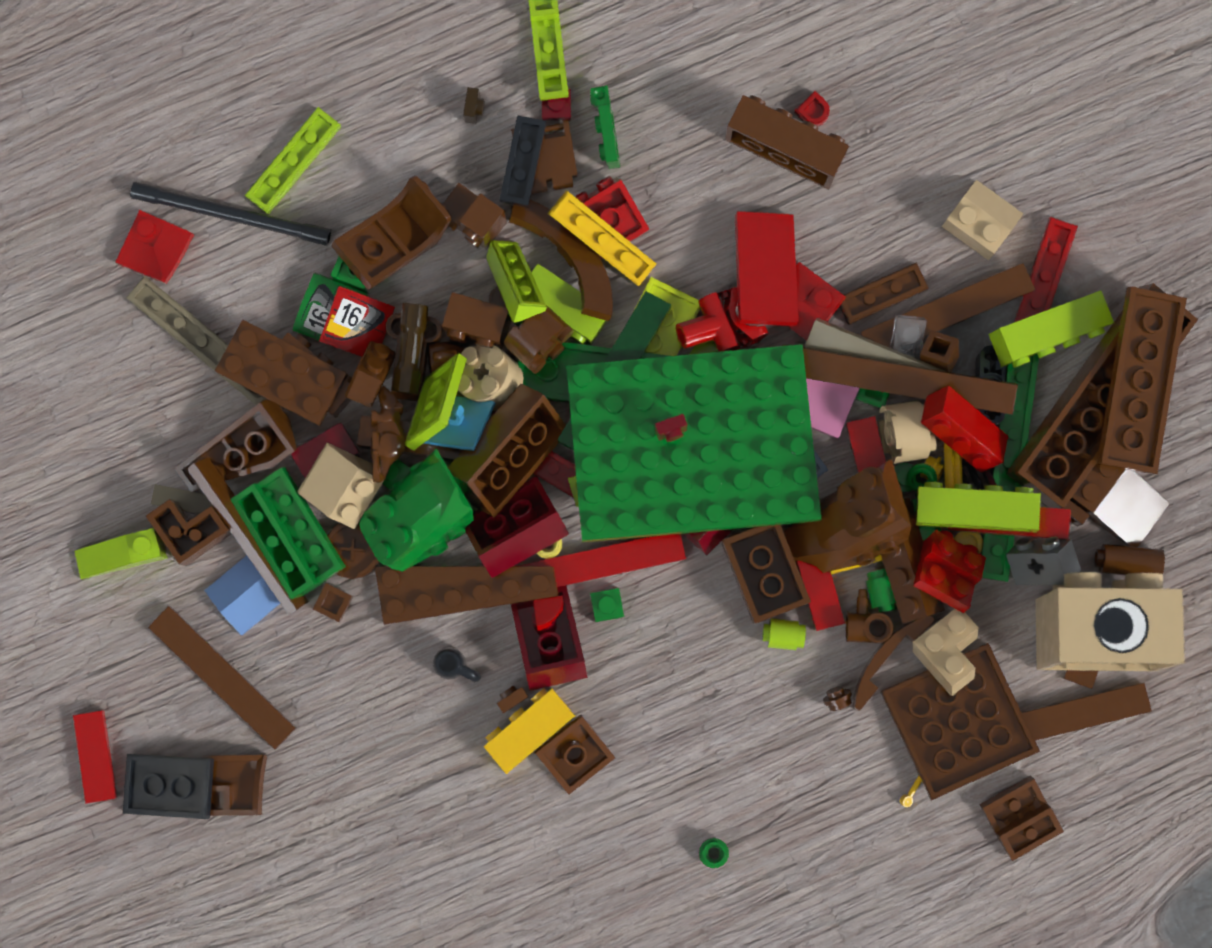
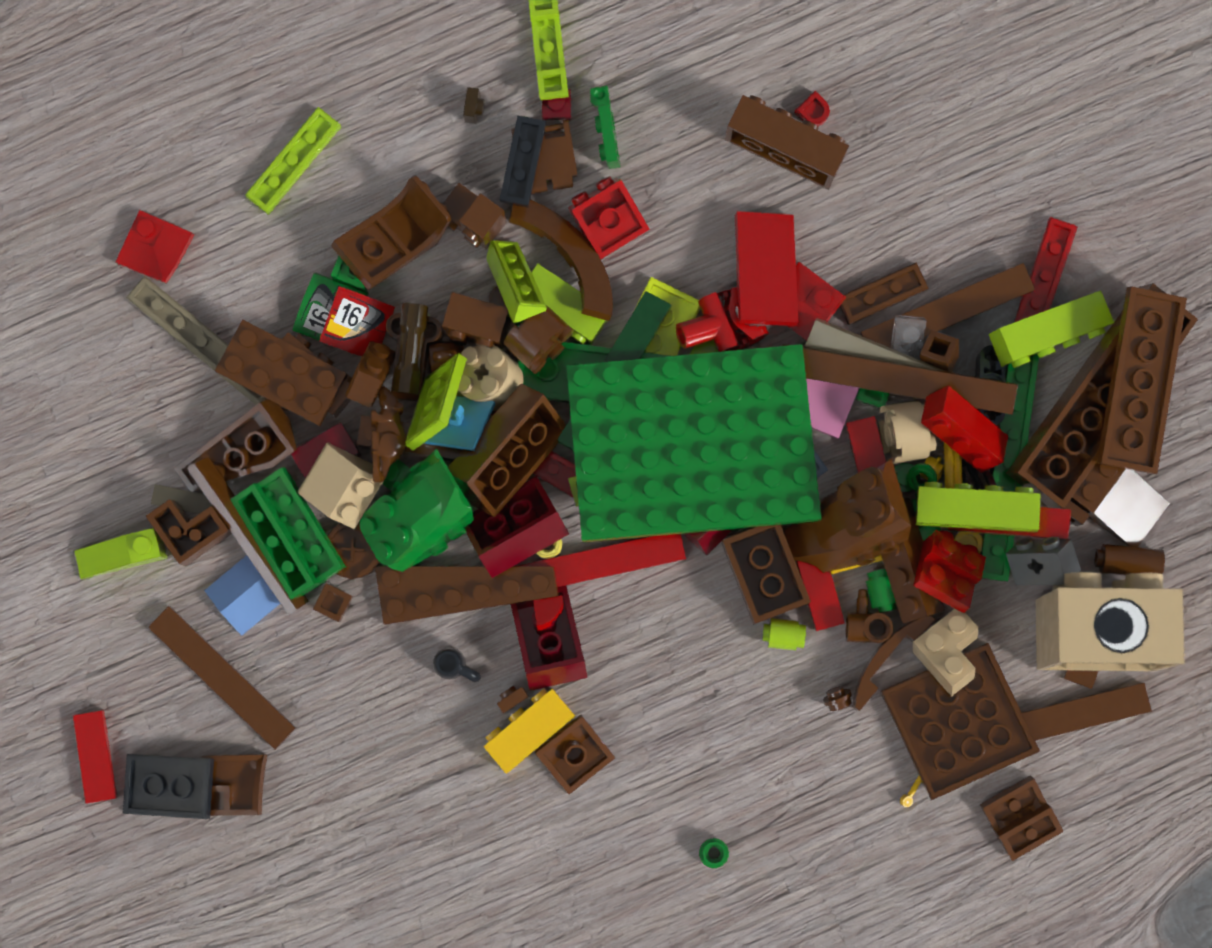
black piece [130,182,331,246] -> none
yellow tile [548,190,657,287] -> none
green plate [590,588,624,623] -> none
dark red plate [655,414,687,442] -> none
tan slope [942,180,1023,261] -> none

